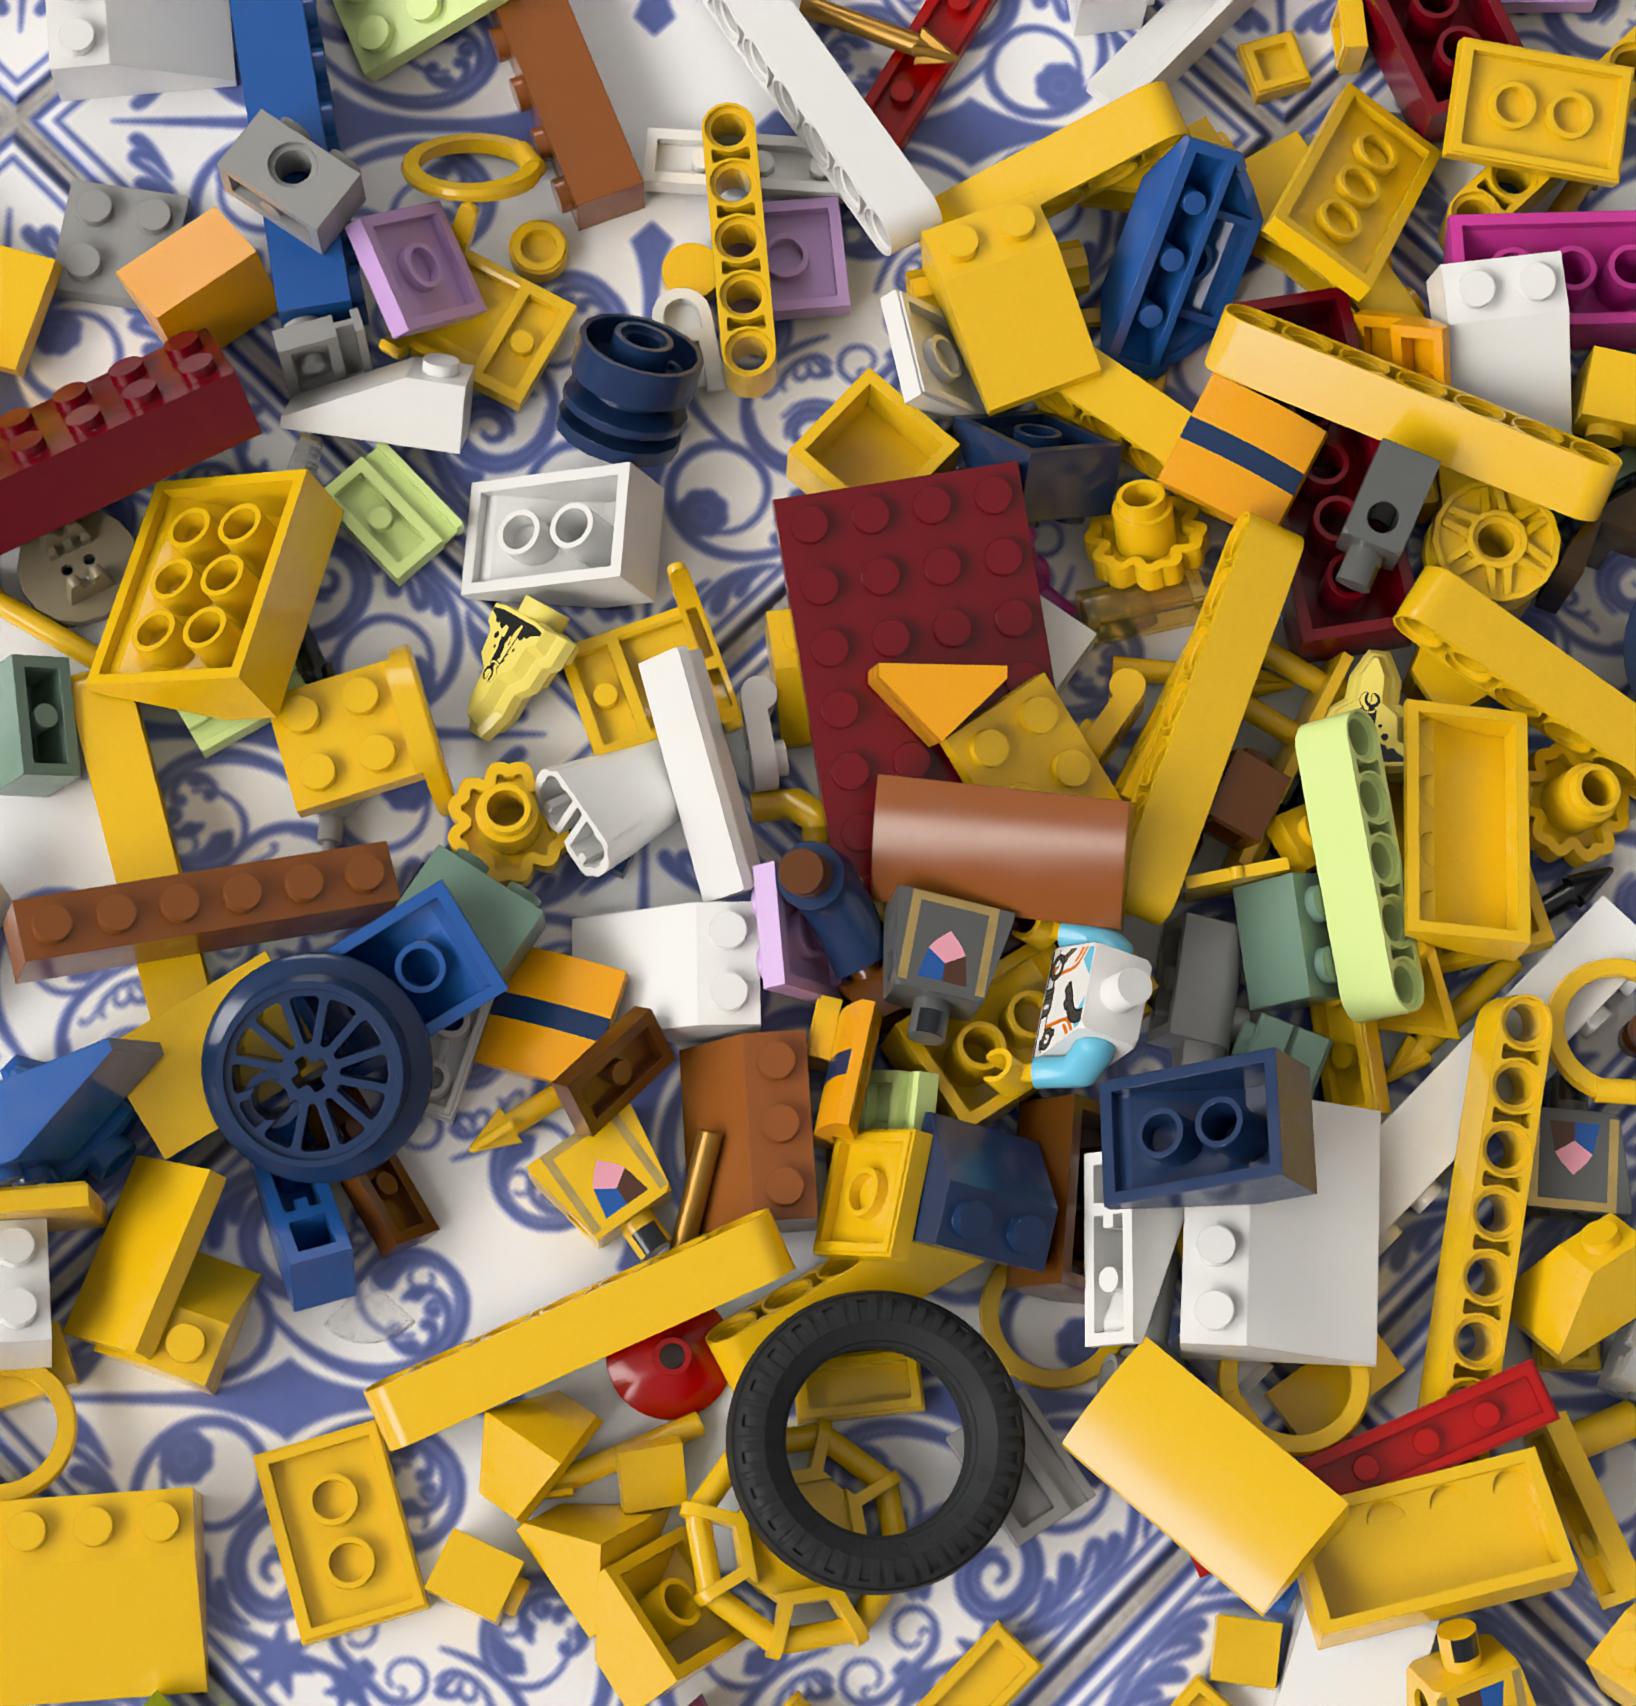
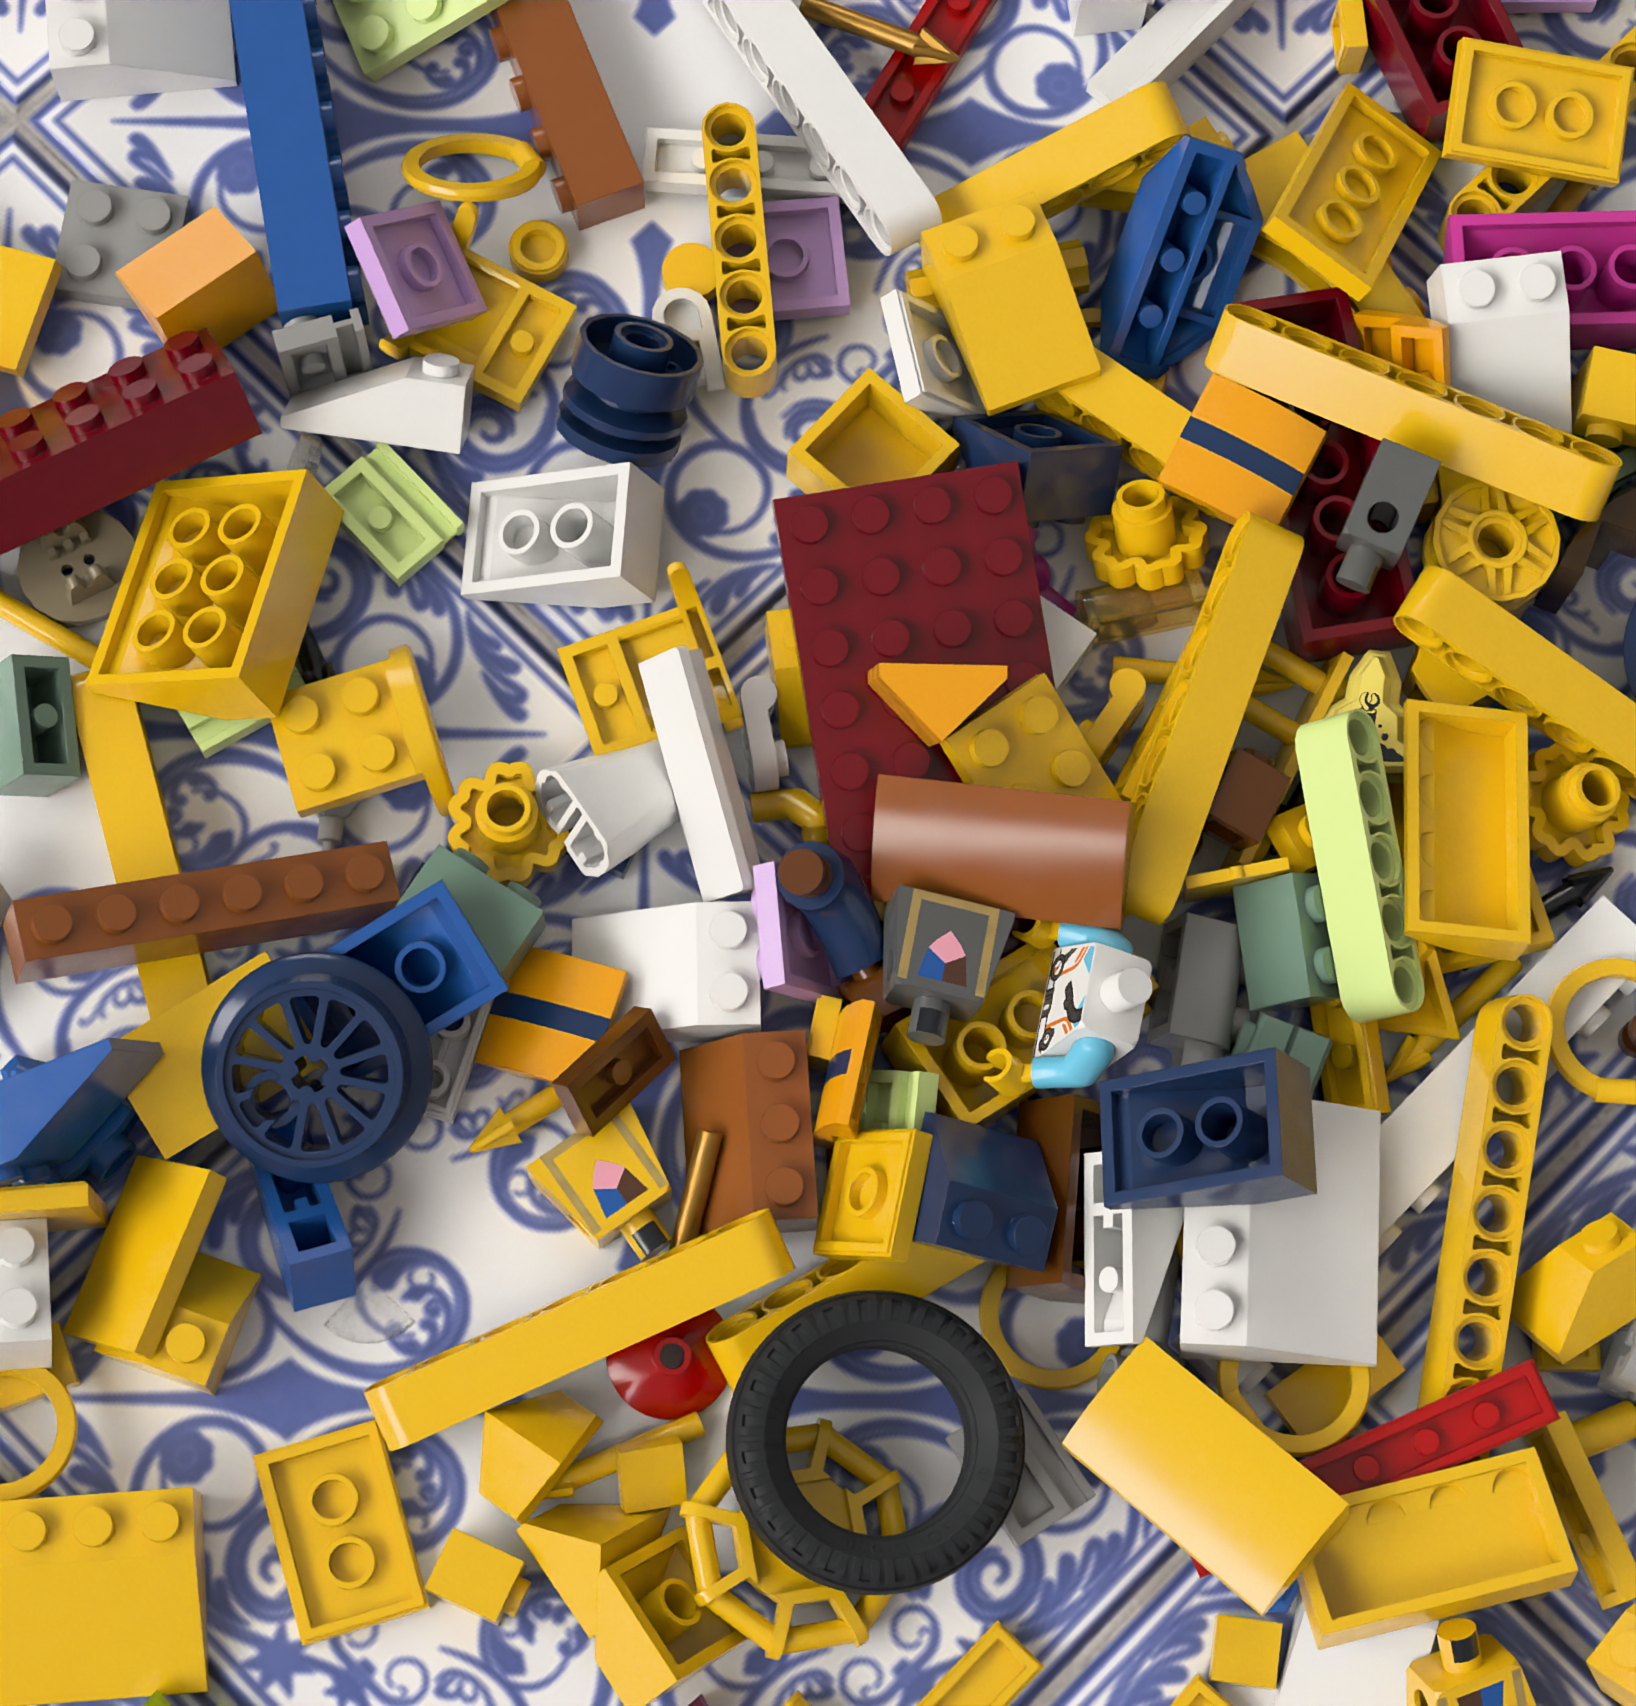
light grey brick [217,109,366,255] -> none
reddish brown plate [306,1077,440,1257] -> none
light yellow rock [467,595,580,742] -> none
yellow tile [795,1350,925,1426] -> none
yellow tile [1235,30,1312,105] -> none
dark grey torso [1525,1075,1632,1223] -> none

